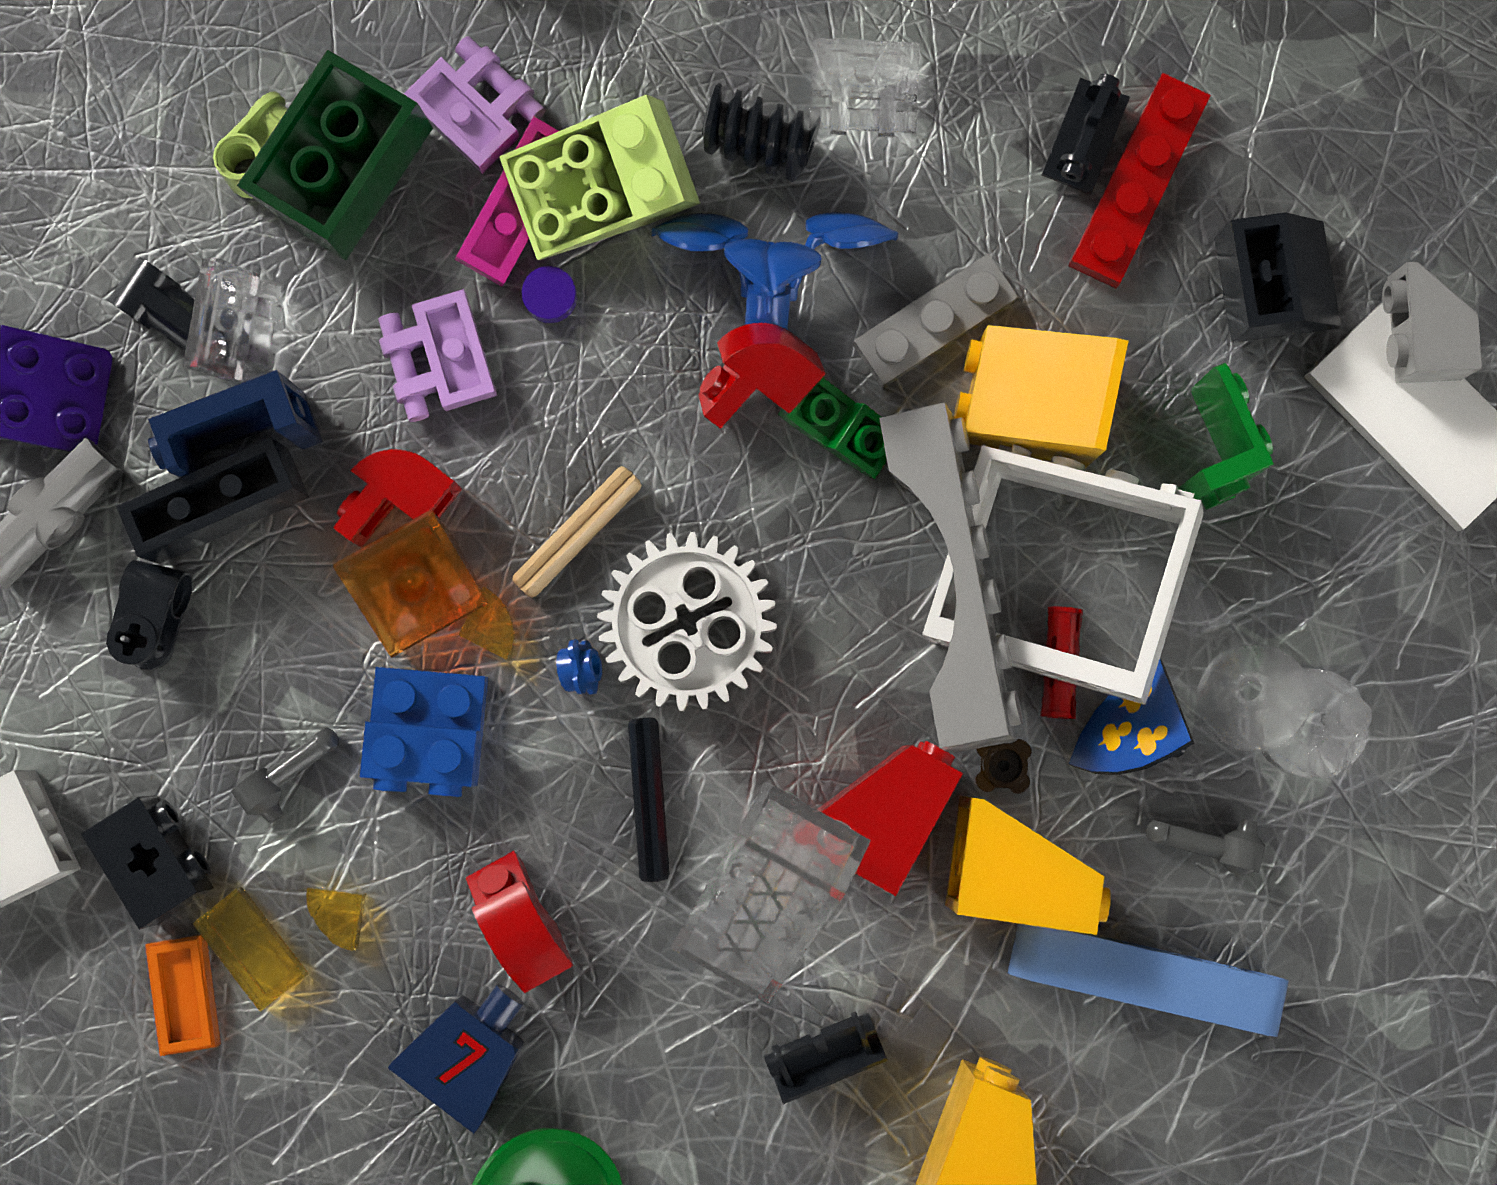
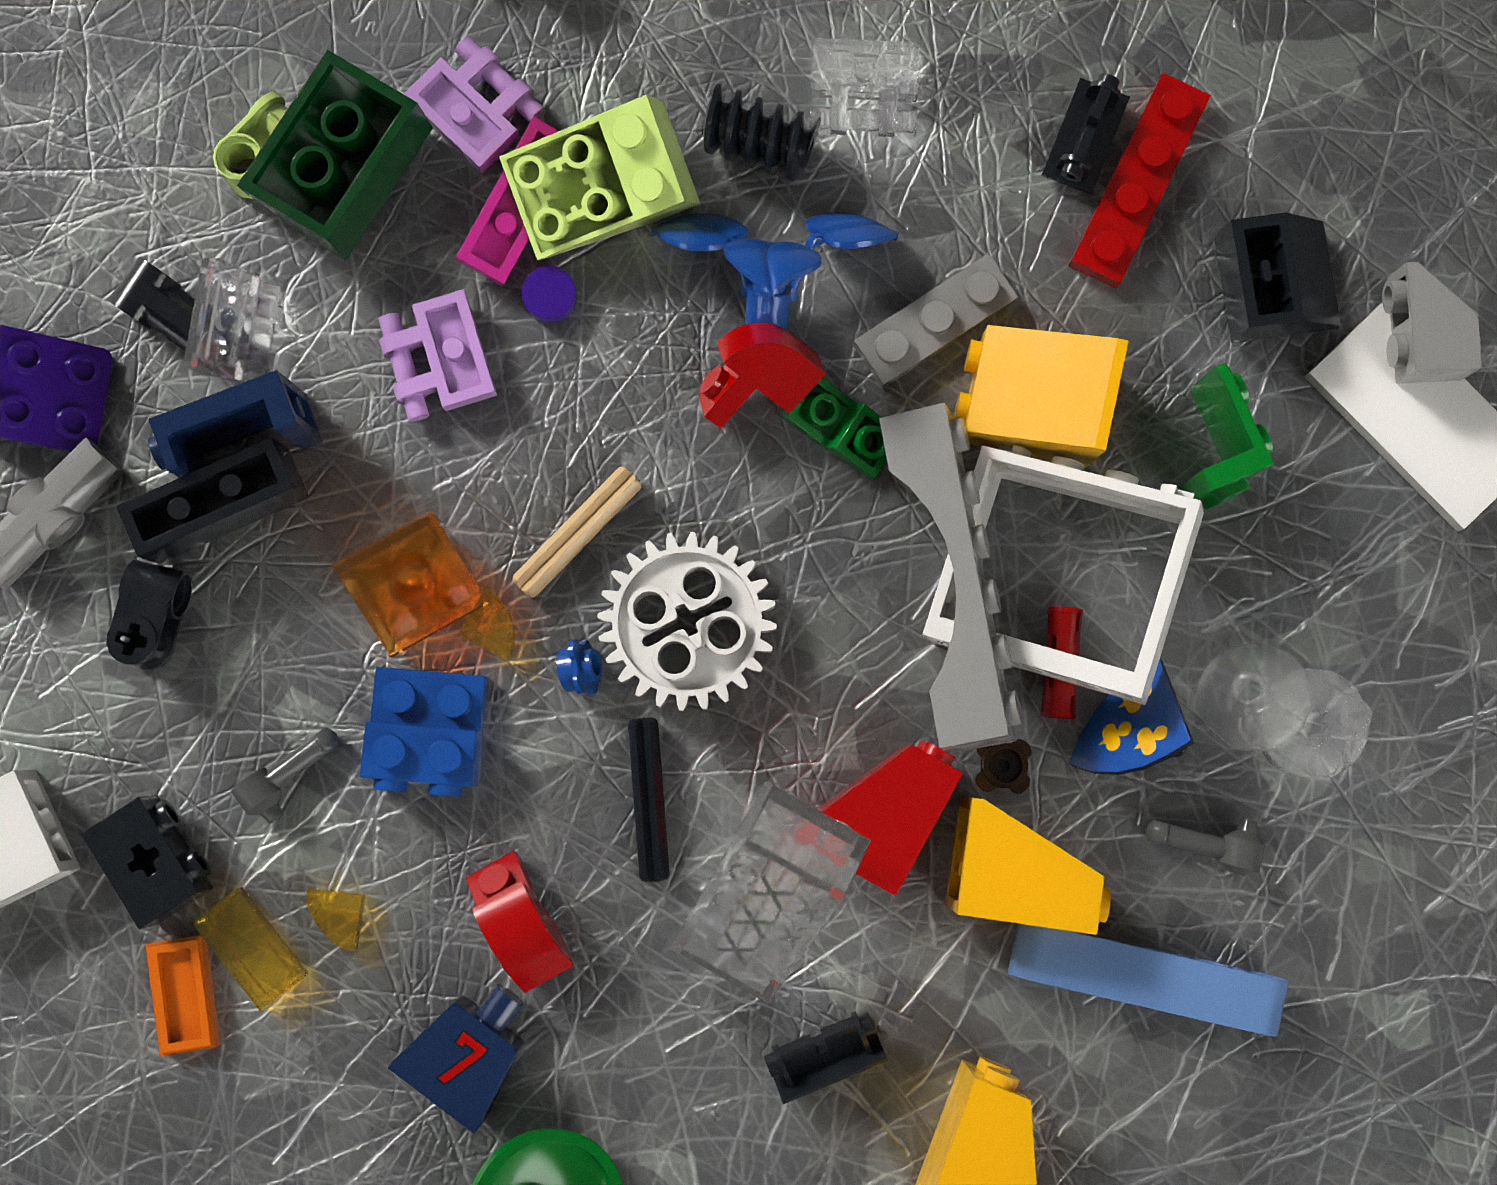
red brick [333,449,462,547] -> none

